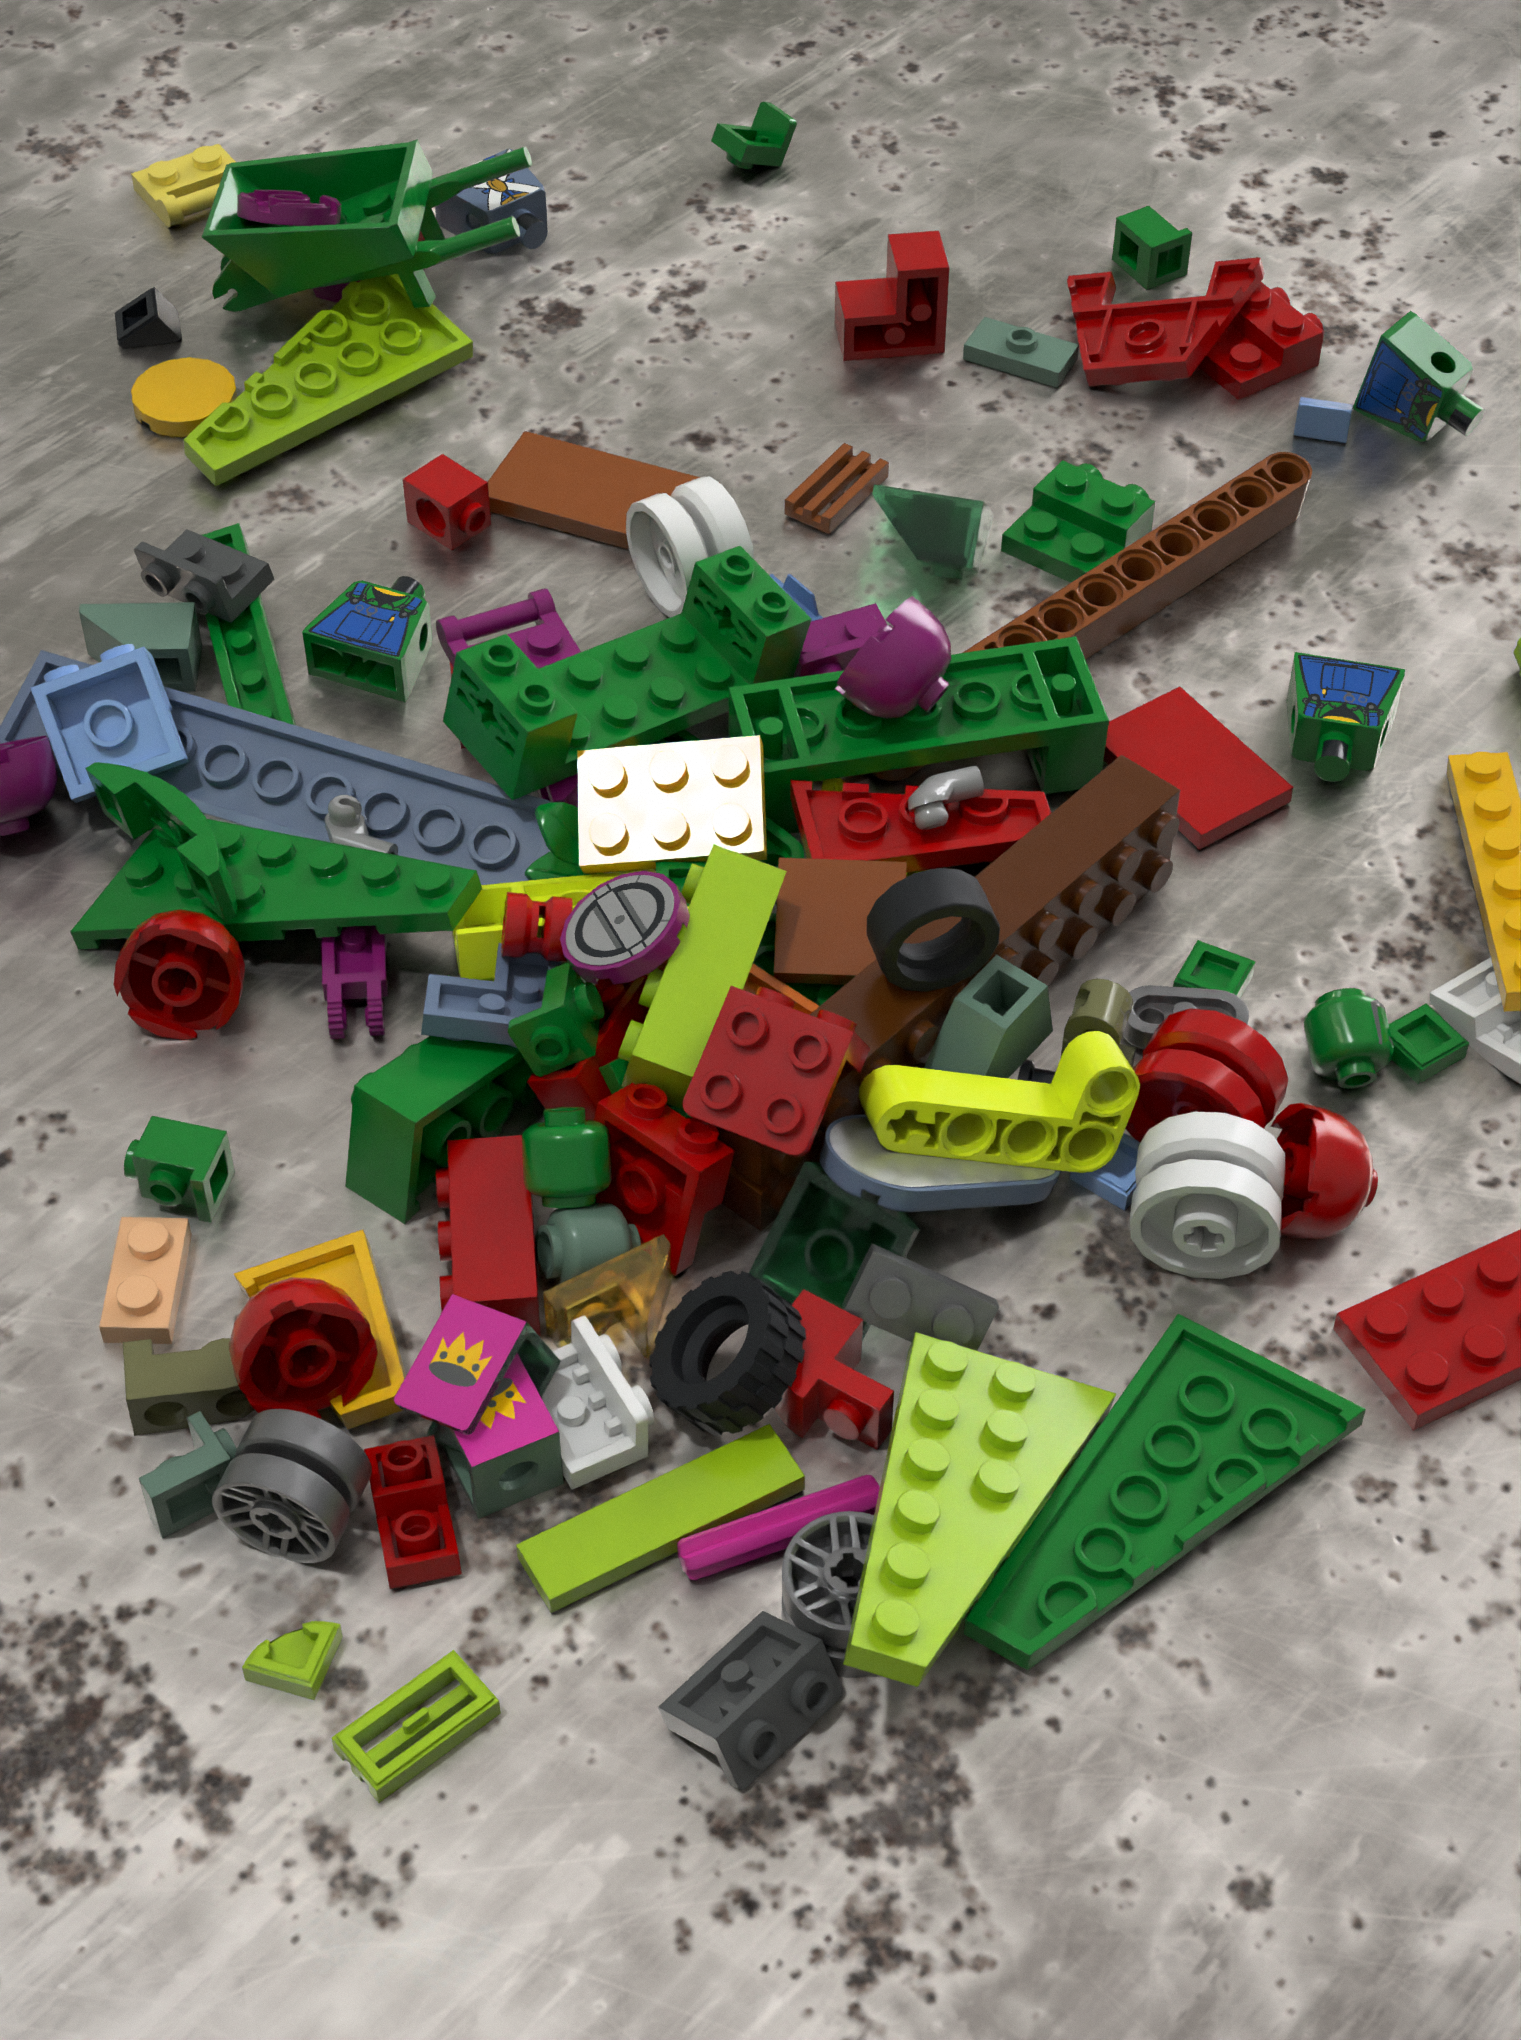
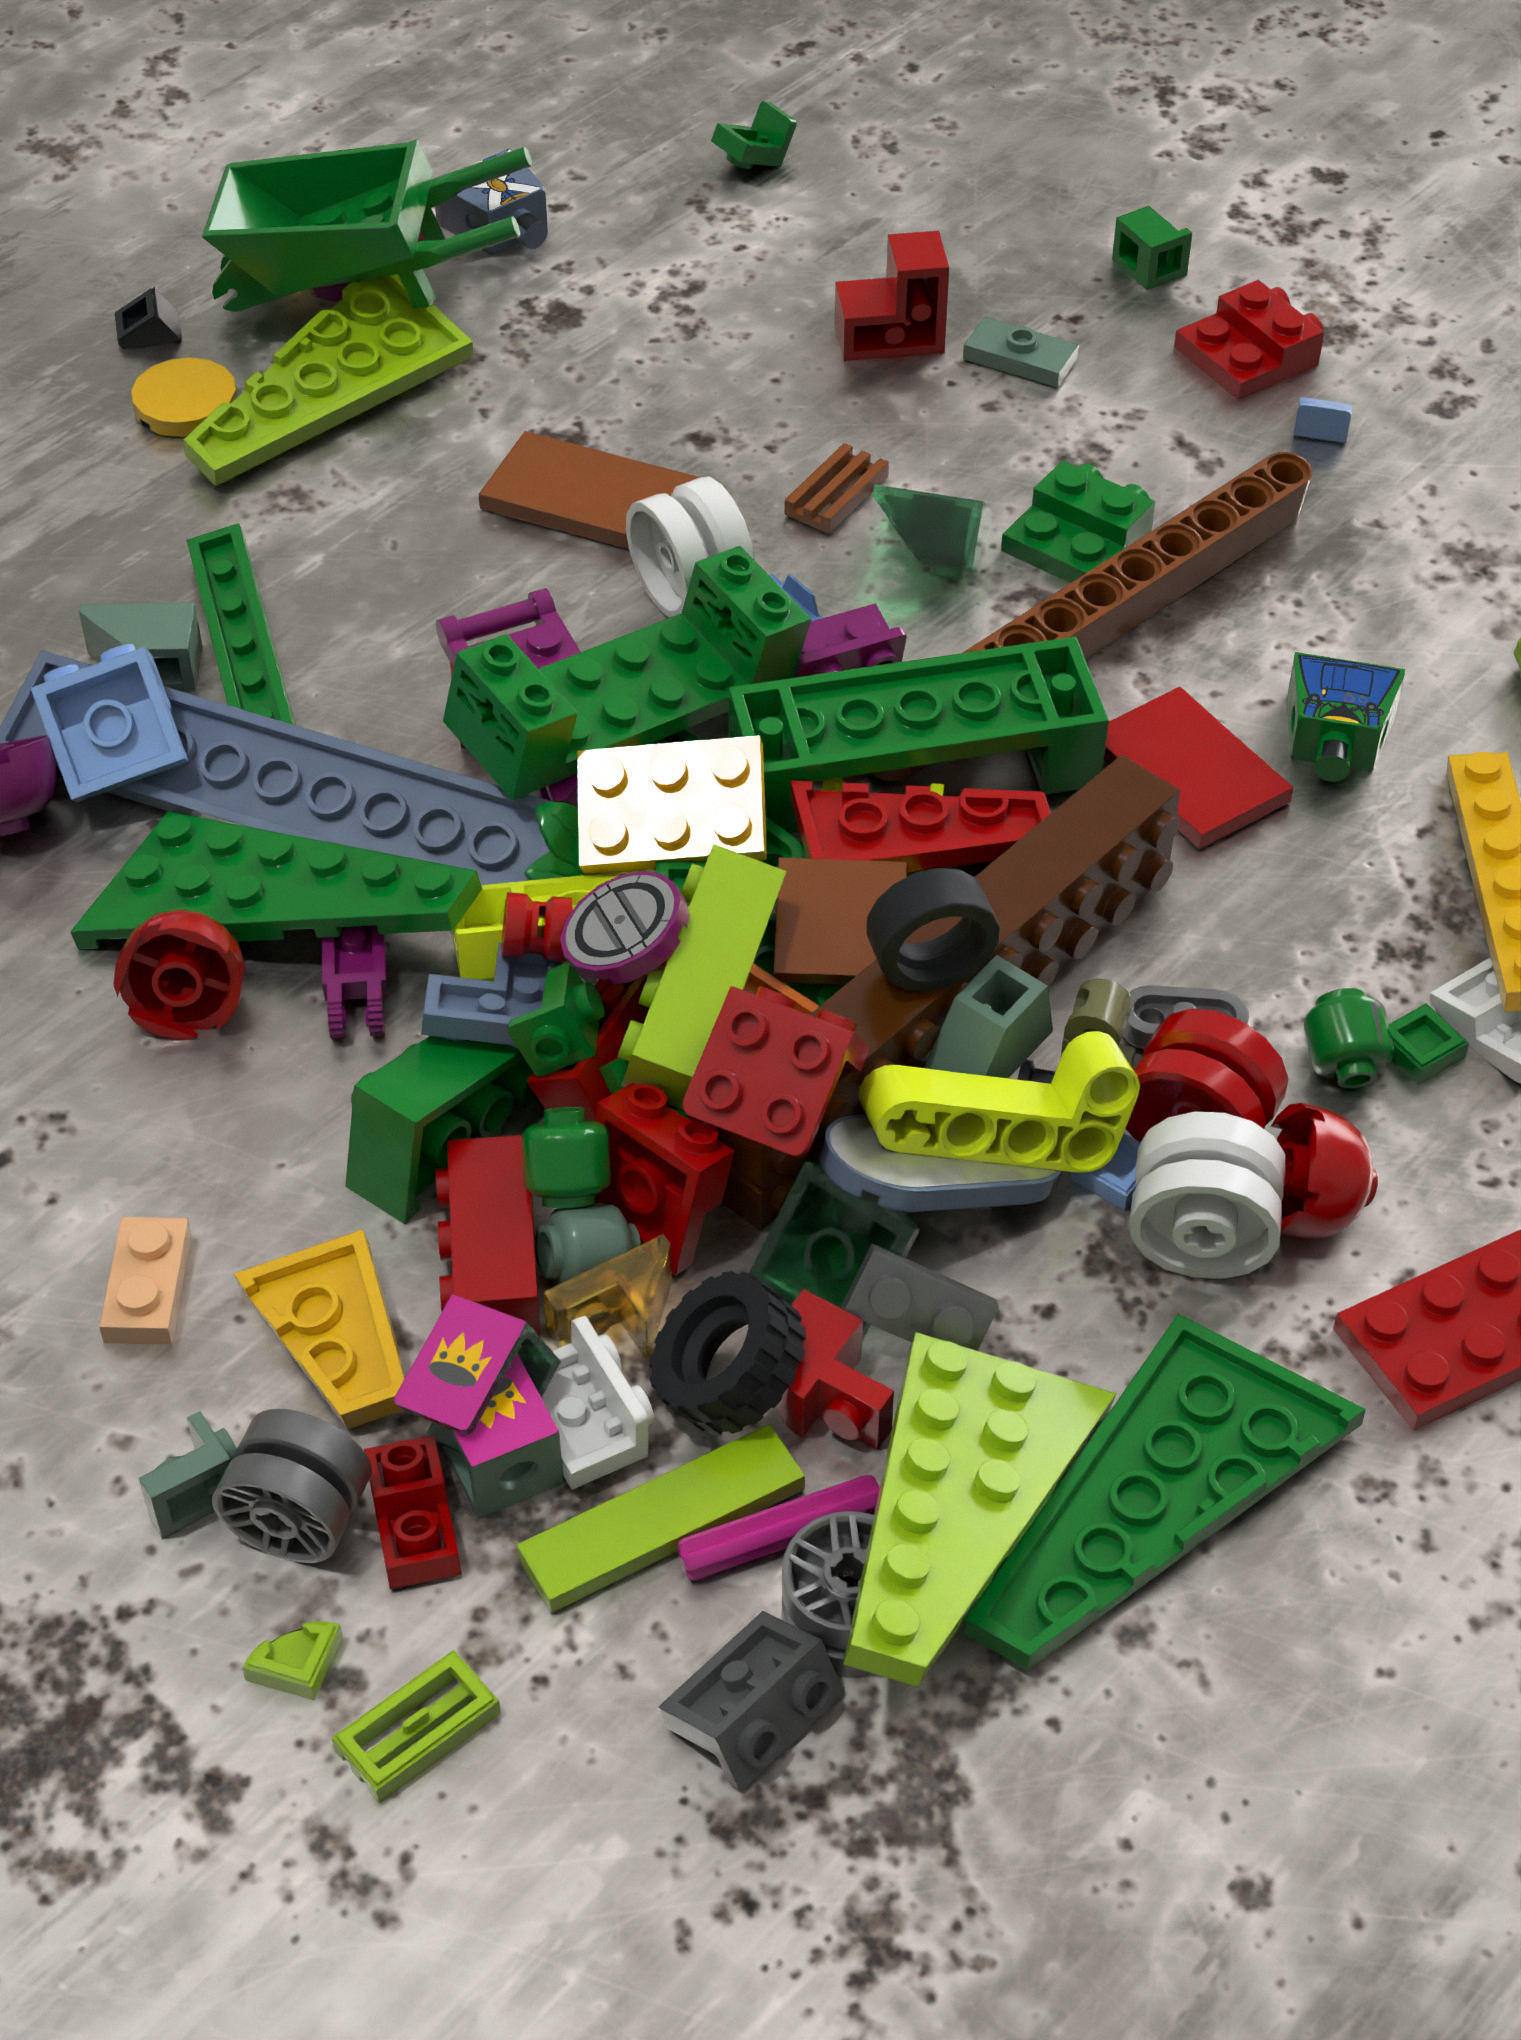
green slope [85,762,237,922] -> none
olive leg [123,1338,255,1436] -> none
green brick [124,1116,235,1223] -> none
light yellow plate [131,144,236,228] -> none
dark grey bracket [134,529,275,623] -> none
red cylinder [229,1277,378,1419] -> none
magenta tile [237,190,341,226] -> none
torso [302,576,433,703] -> none
light grey arm [325,795,398,855] -> none
red brick [403,454,491,551] -> none
magenta cylinder [835,596,951,720] -> none
light grey arm [908,766,984,830] -> none
red wing [1067,257,1265,386] -> none
green tile [1173,940,1256,998] -> none
torso [1352,311,1485,442] -> none

